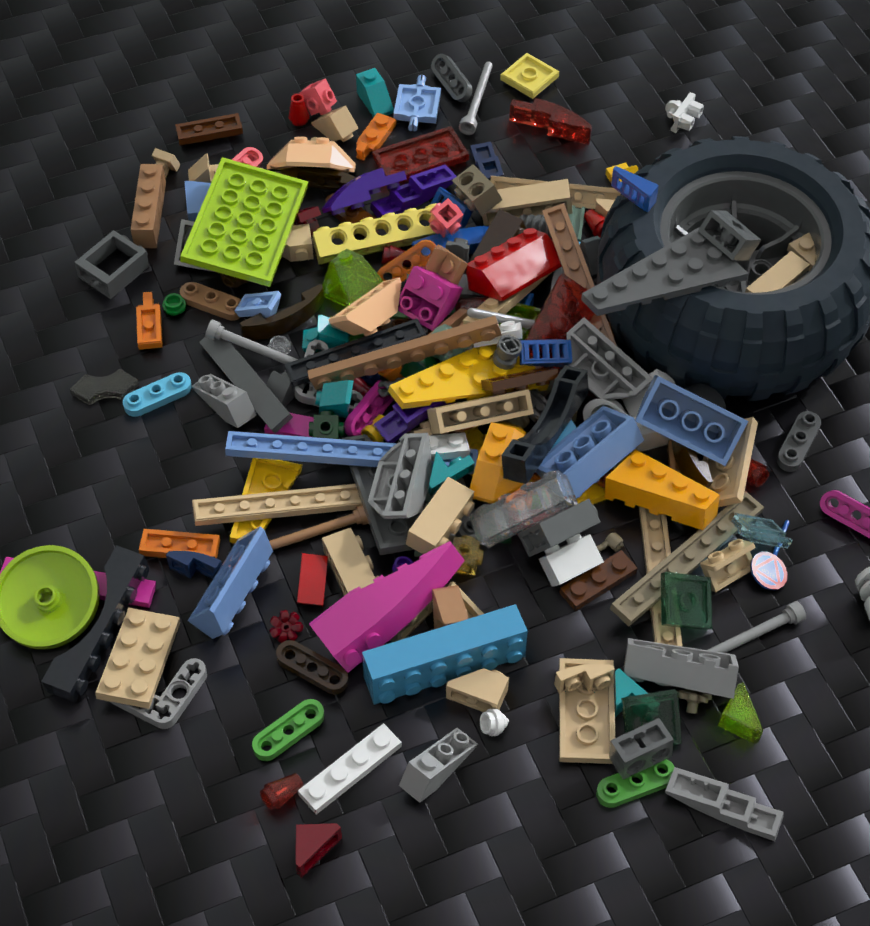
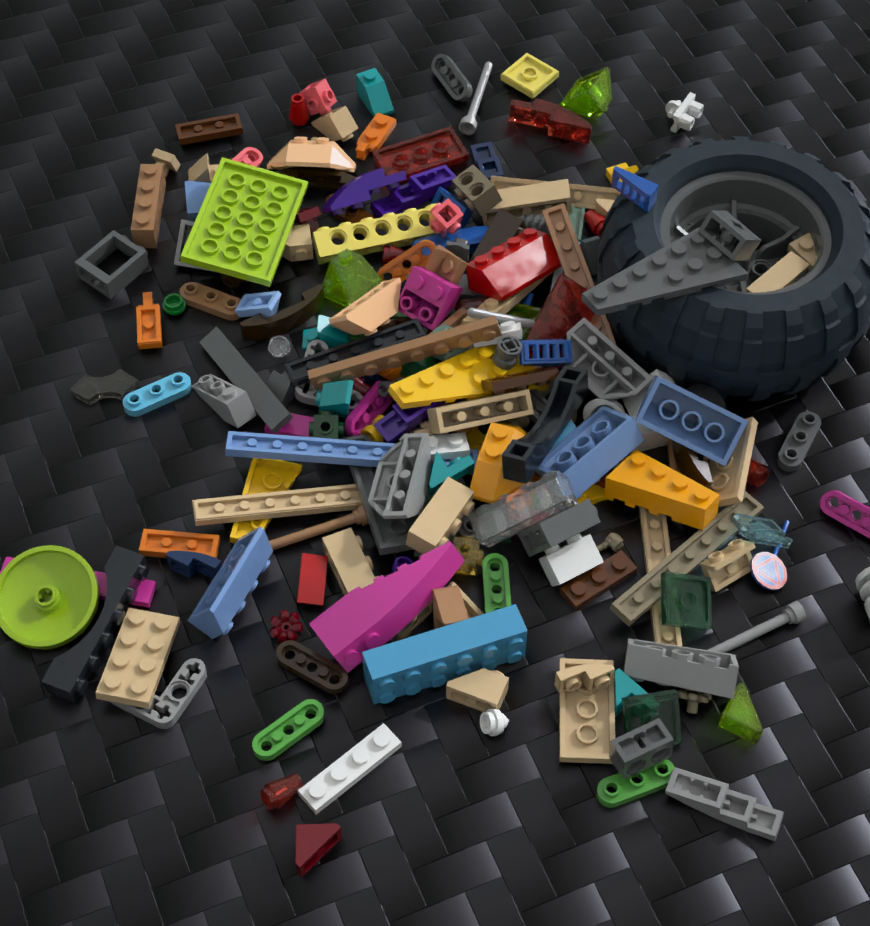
light grey piece [205,319,298,364] -> none
light blue plate [394,75,441,132] -> none
light grey slope [399,728,478,803] -> none
none -> bright green plate [482,553,511,614]
none -> clear neon green slope [559,67,612,118]

